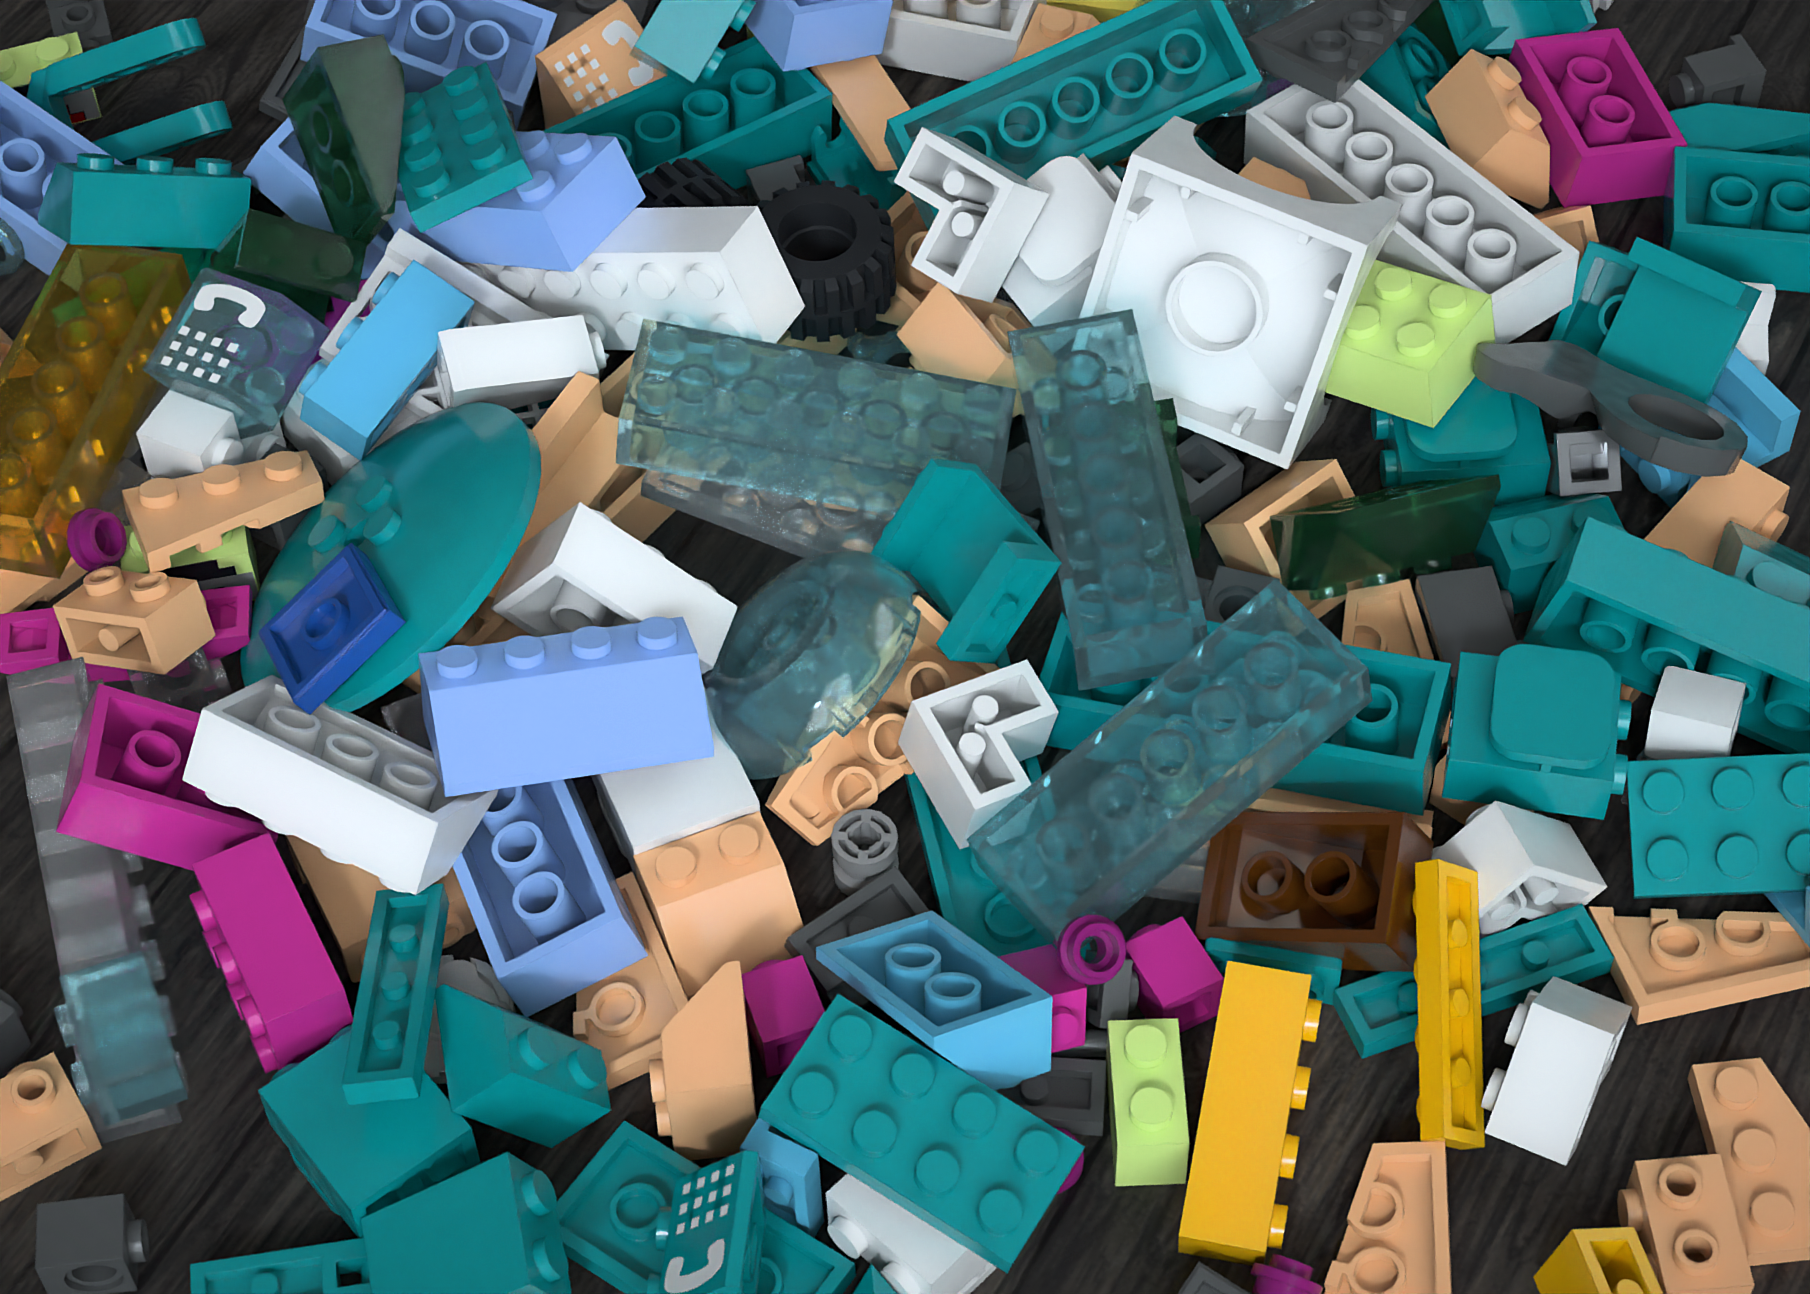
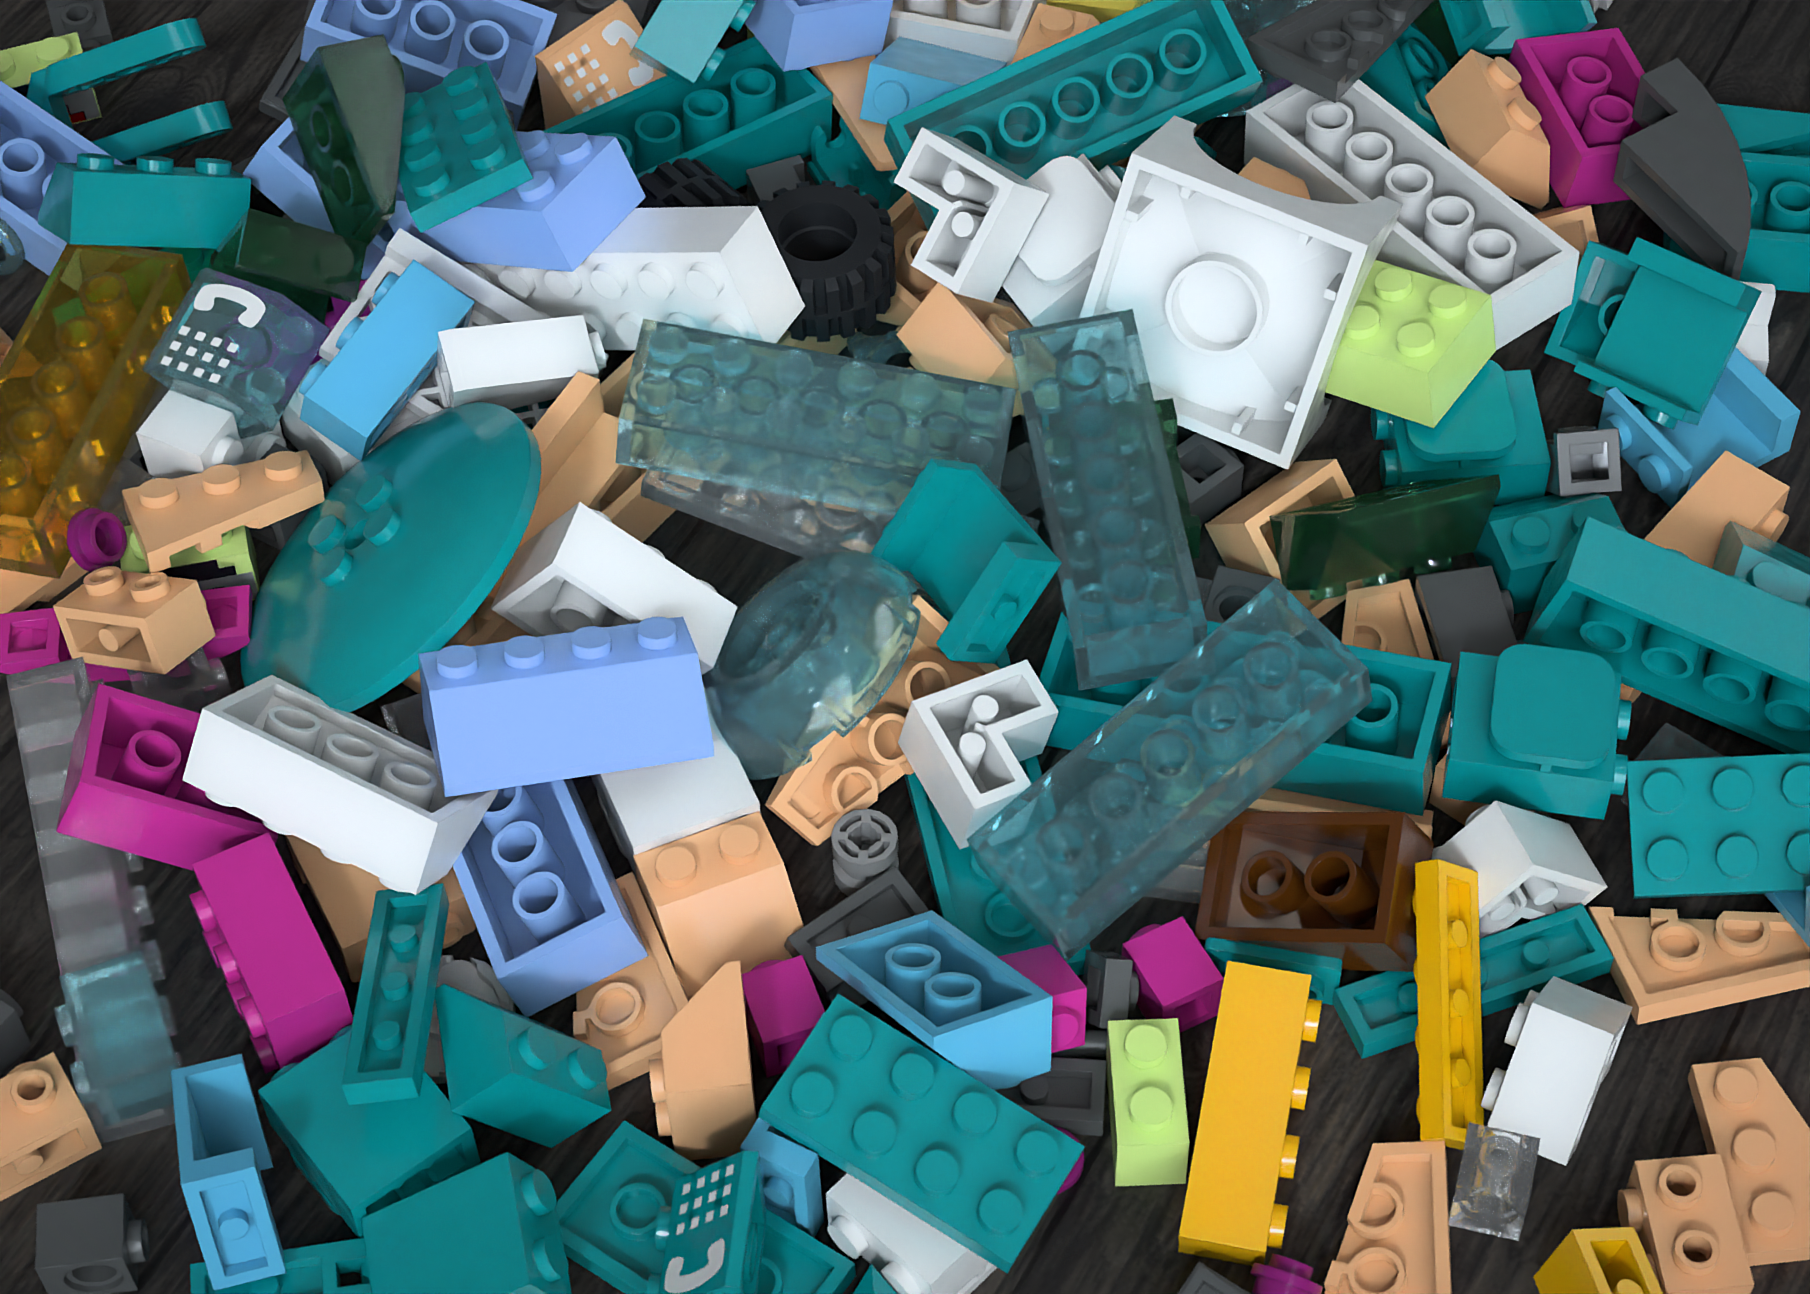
blue tile [258,543,406,715] -> none
magenta plate [1057,914,1126,985] -> none
dark grey animal [1473,340,1748,477] -> none
white panel [1644,666,1746,760] -> none
dark grey brick [1669,34,1766,109] -> none
none -> medium azure panel [171,1054,286,1290]
none -> medium azure panel [859,36,1007,125]
none -> clear brick [1449,1122,1540,1241]
none -> dark grey slope [1613,58,1751,281]

